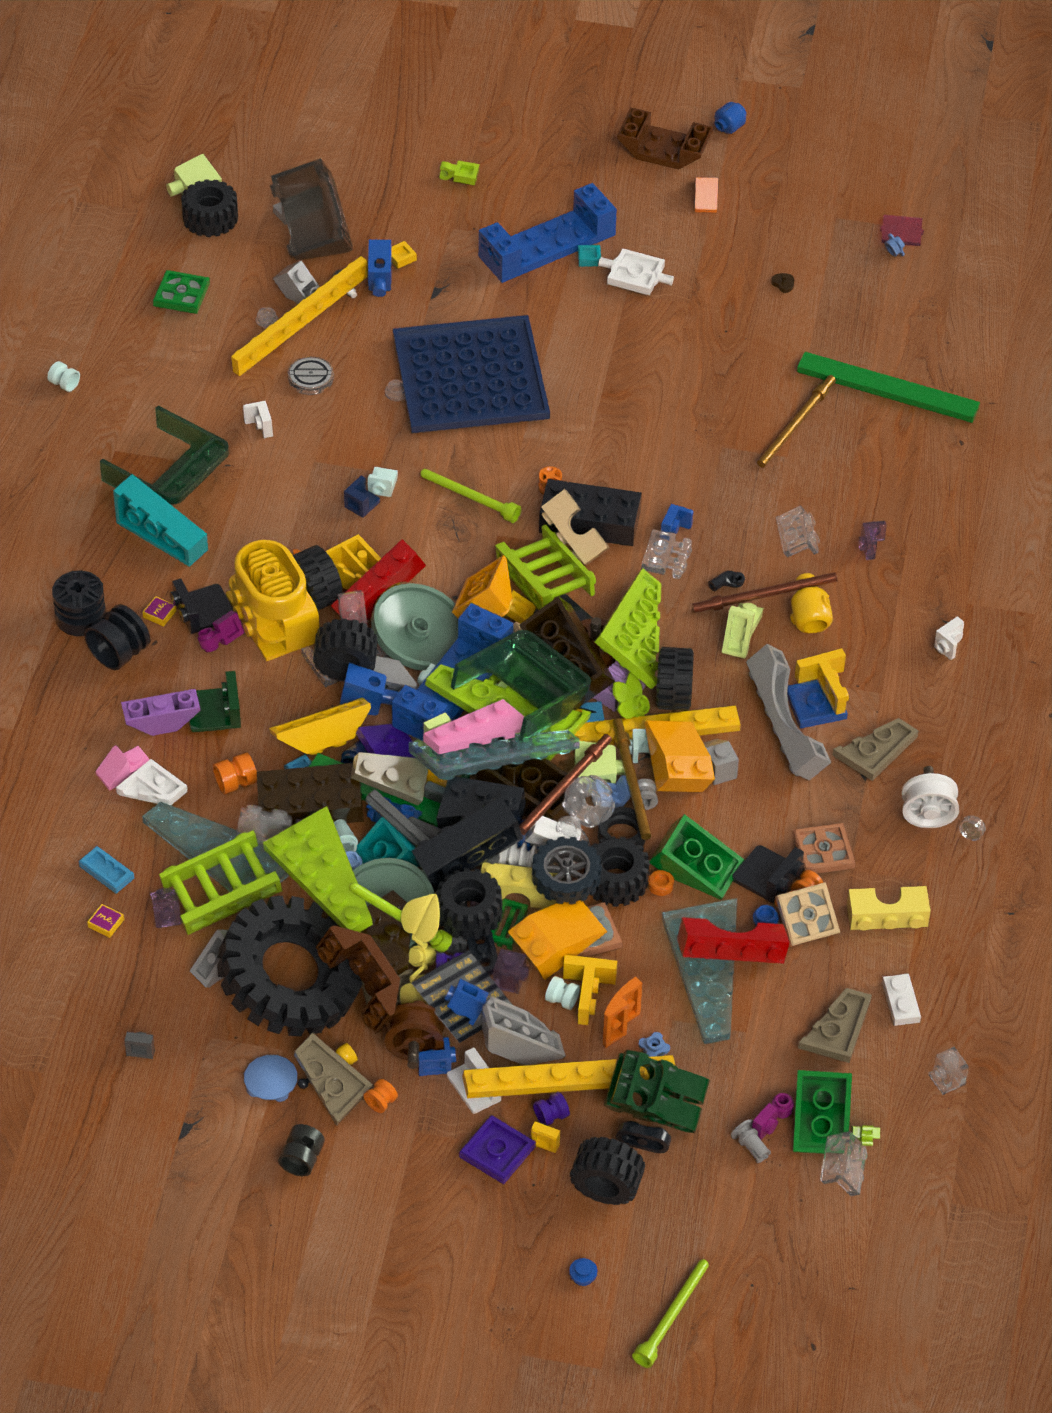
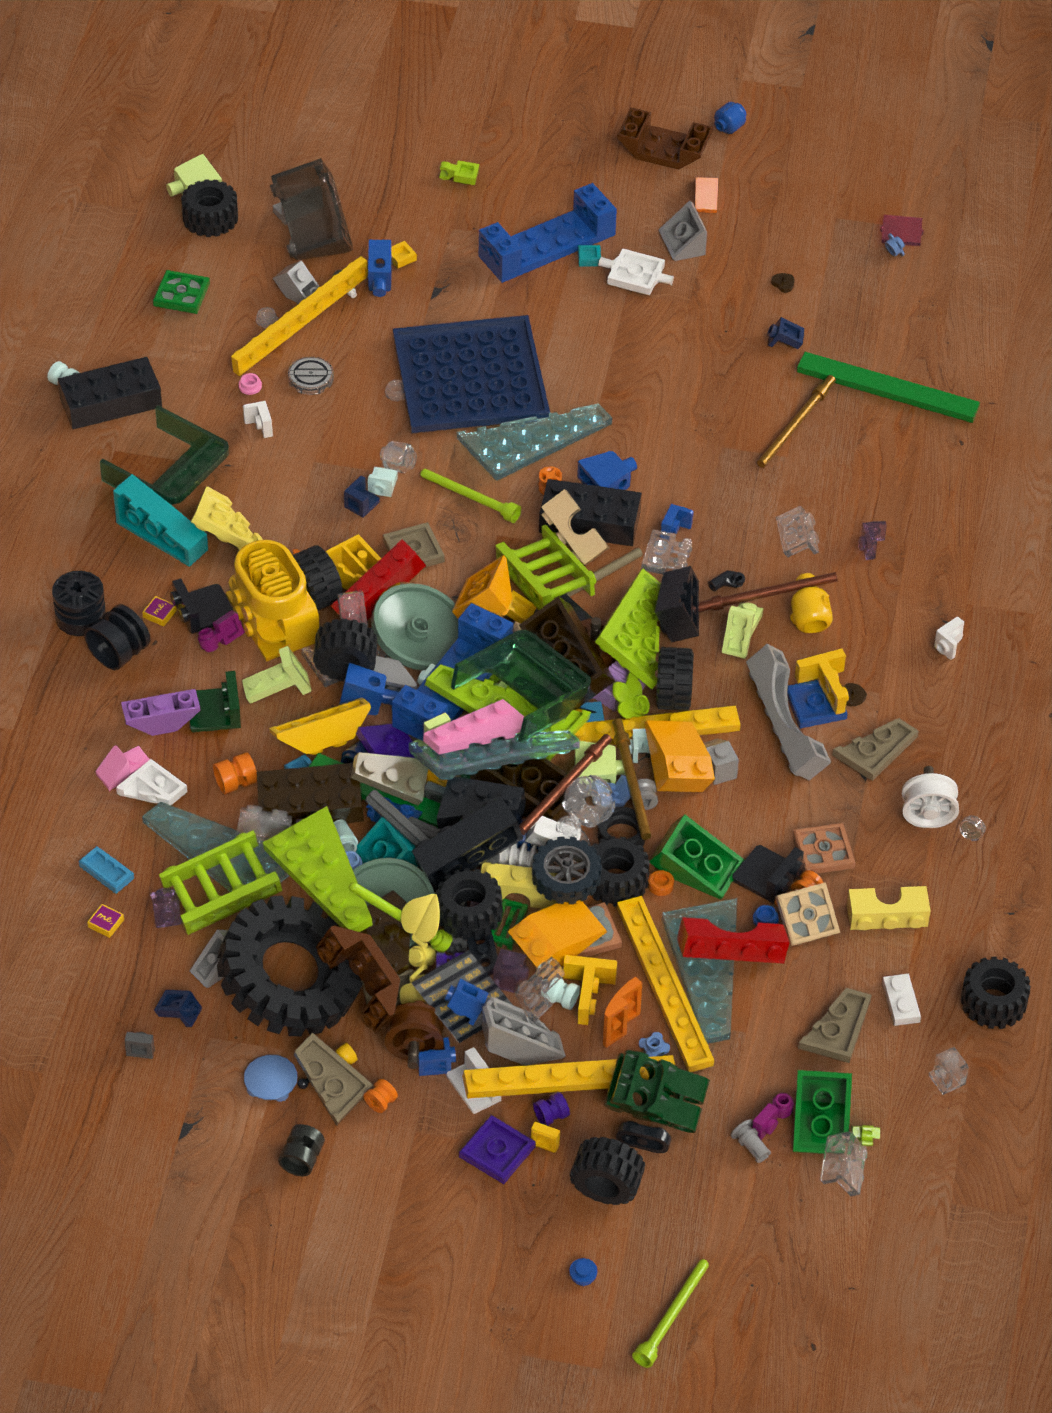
none -> black brick [57,357,162,430]
none -> dark blue bracket [154,990,202,1027]
none -> light yellow plate [191,486,263,550]
none -> bright pink plate [239,373,262,395]
none -> yellowish green bracket [242,646,312,704]
none -> clear head [380,441,417,473]
none -> dark tan plate [383,522,445,567]
none -> clear light blue wing [457,404,612,481]
none -> clear plate [514,956,565,1023]
none -> dark tan bar [566,548,643,597]
none -> blue torso [577,451,637,490]
none -> yellow plate [617,896,714,1072]
none -> black wedge [655,566,699,643]
none -> light grey slope [659,201,707,261]
none -> dark blue bracket [767,317,805,349]
none -> dark brown piece [844,683,867,706]
none -> black tyre [961,957,1031,1029]

